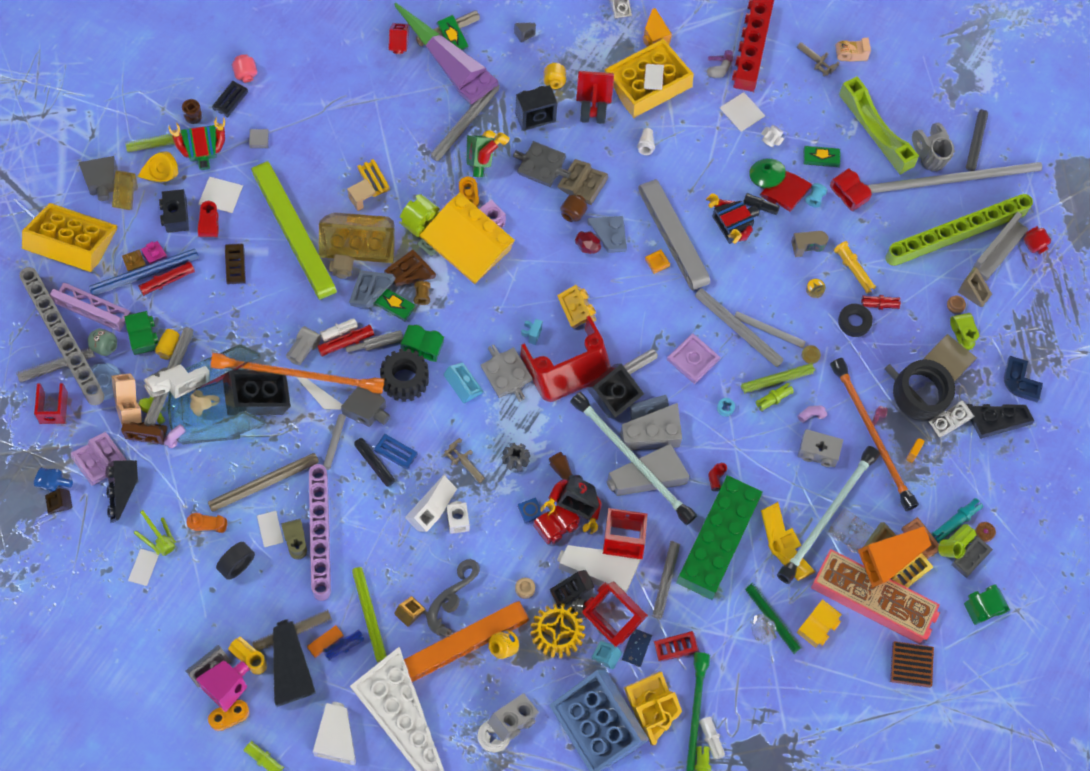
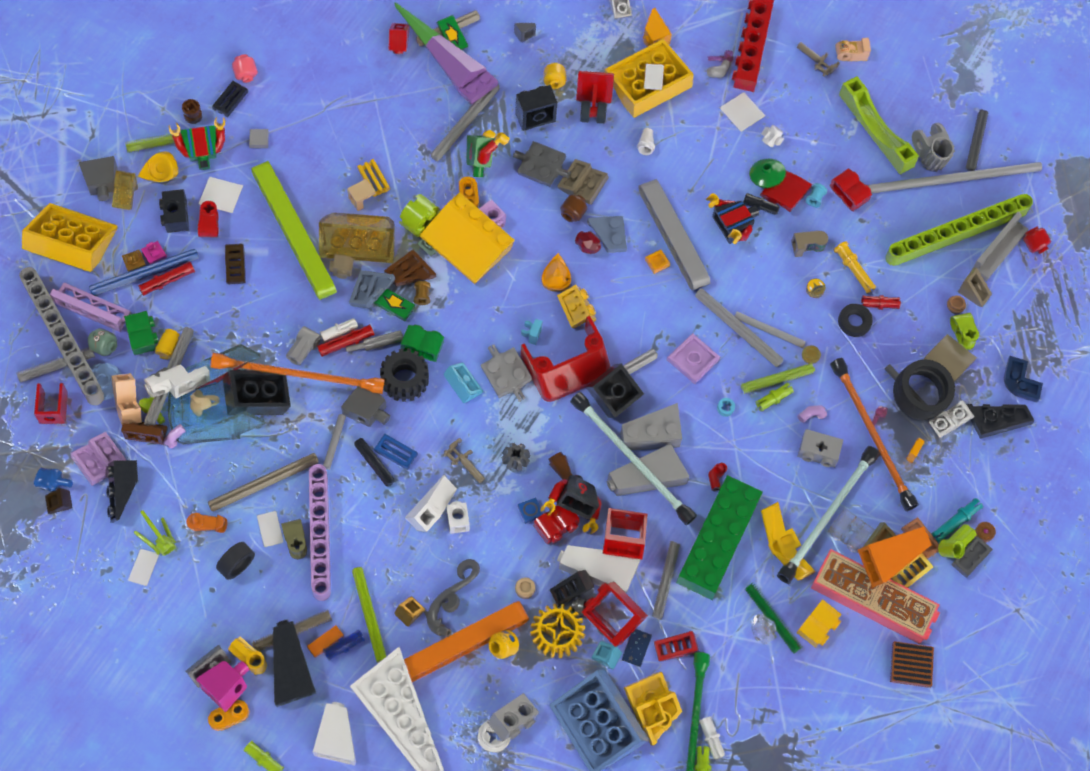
white sticker [292,368,343,410] -> none
sand blue plate [630,395,669,420] -> none
green tile [803,146,840,167] -> none
green cylinder [964,584,1010,625] -> none
none -> light orange piece [541,253,571,291]

